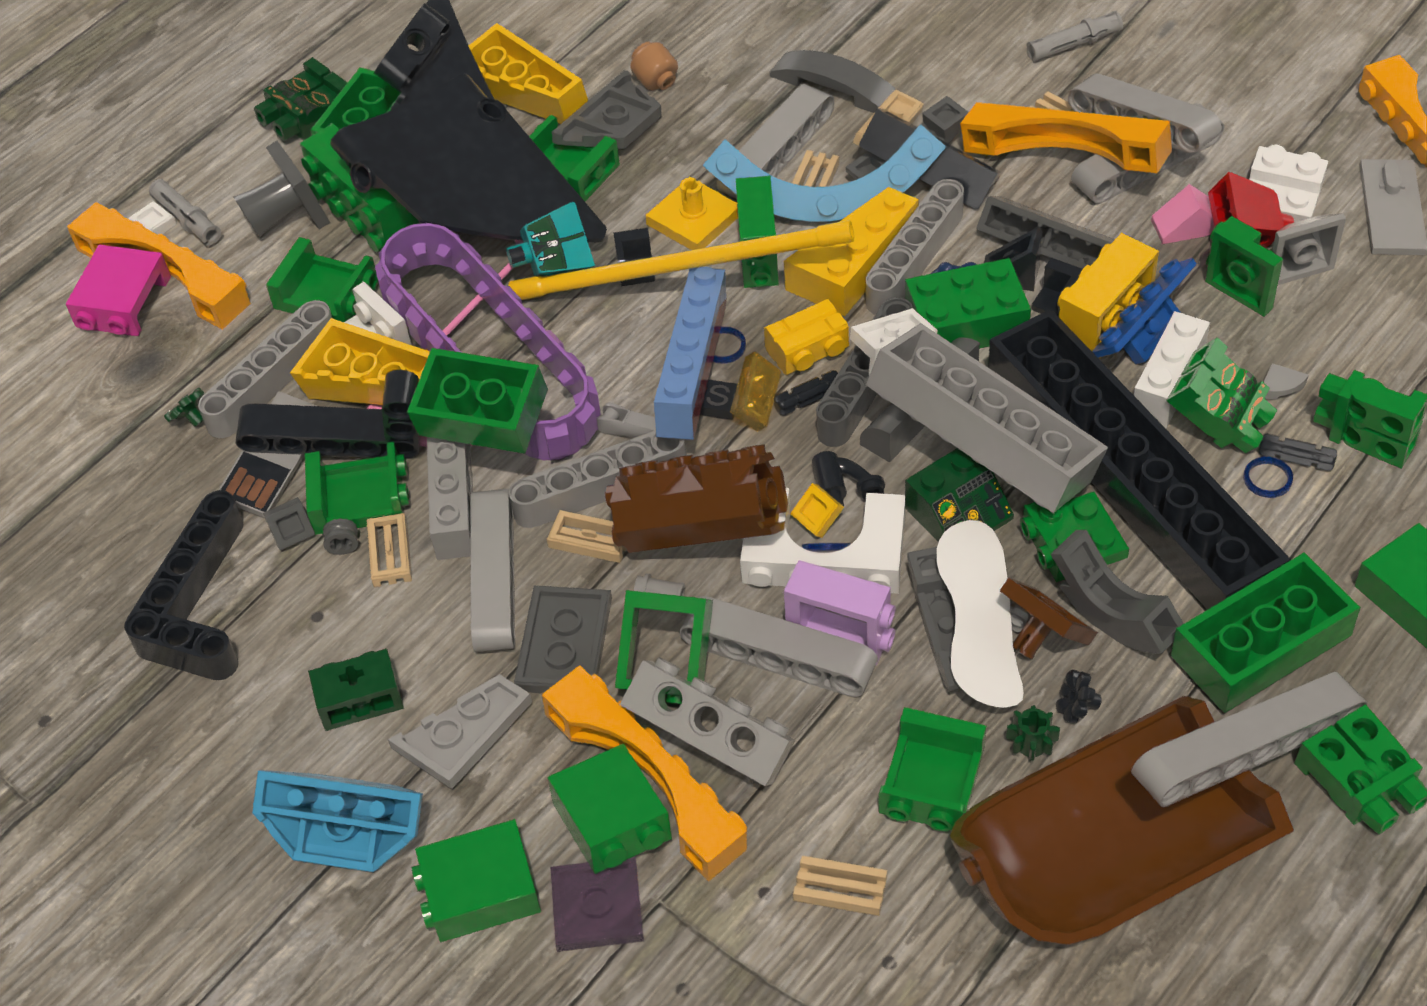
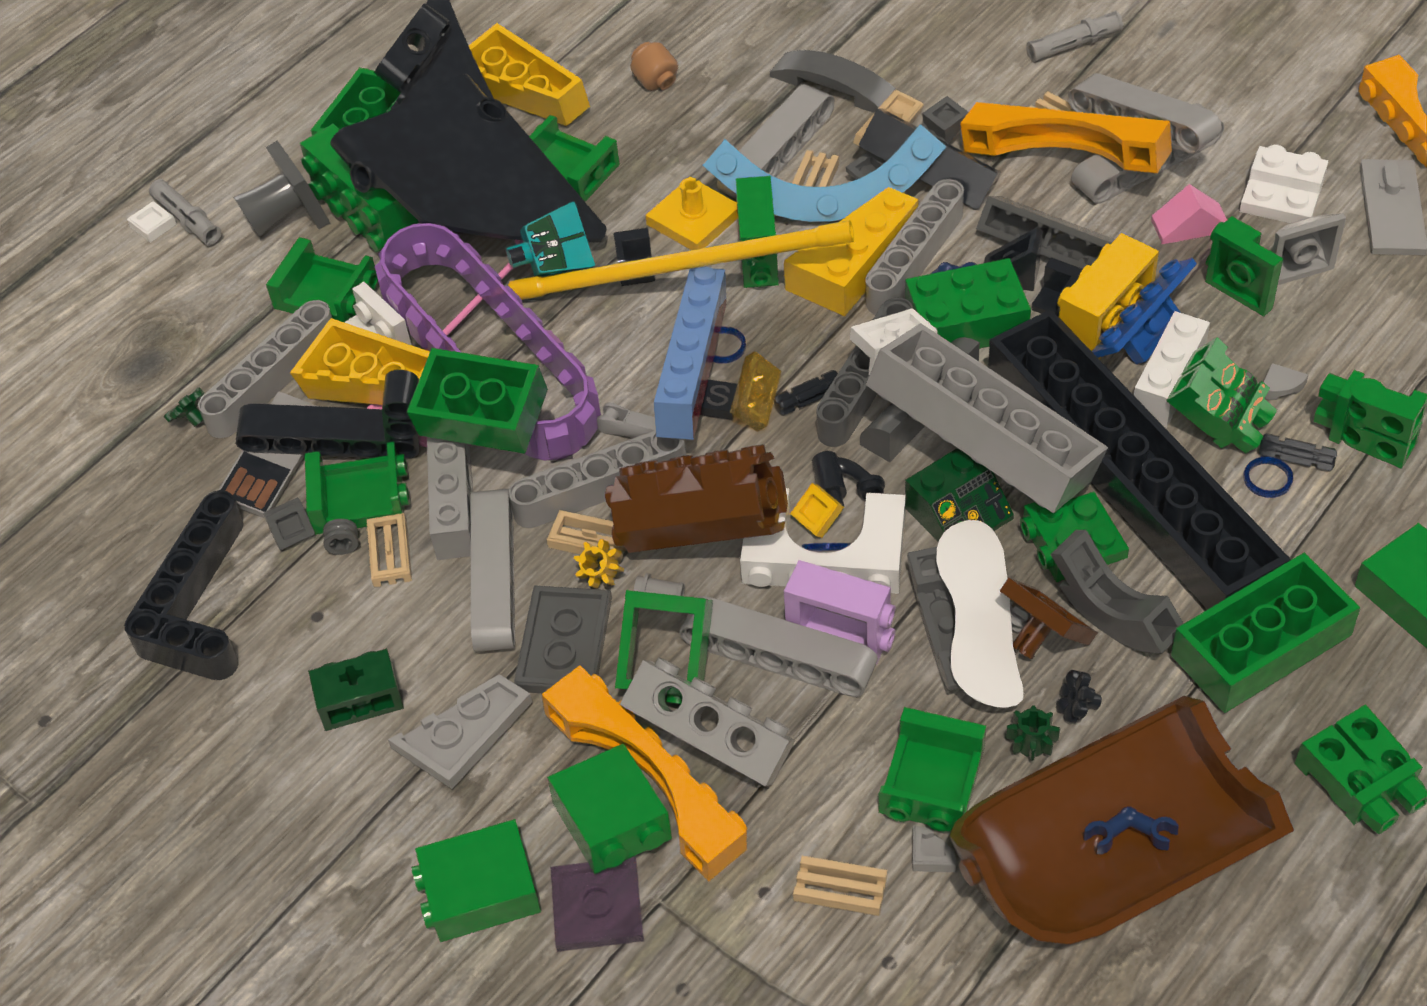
dark pink panel [65,245,171,336] -> none
light orange arch [67,202,251,330] -> none
dark azure wedge [252,770,423,872] -> none
dark green hips [254,57,348,141] -> none
dark grey wing [552,70,662,149] -> none
yellow brick [764,299,849,375] -> none
light grey beam [1131,672,1367,807] -> none
red torso [1208,172,1294,248] -> none
none -> yellow gear [573,539,624,589]
none -> light grey tile [913,826,957,872]
none -> dark blue arm [1084,806,1179,854]

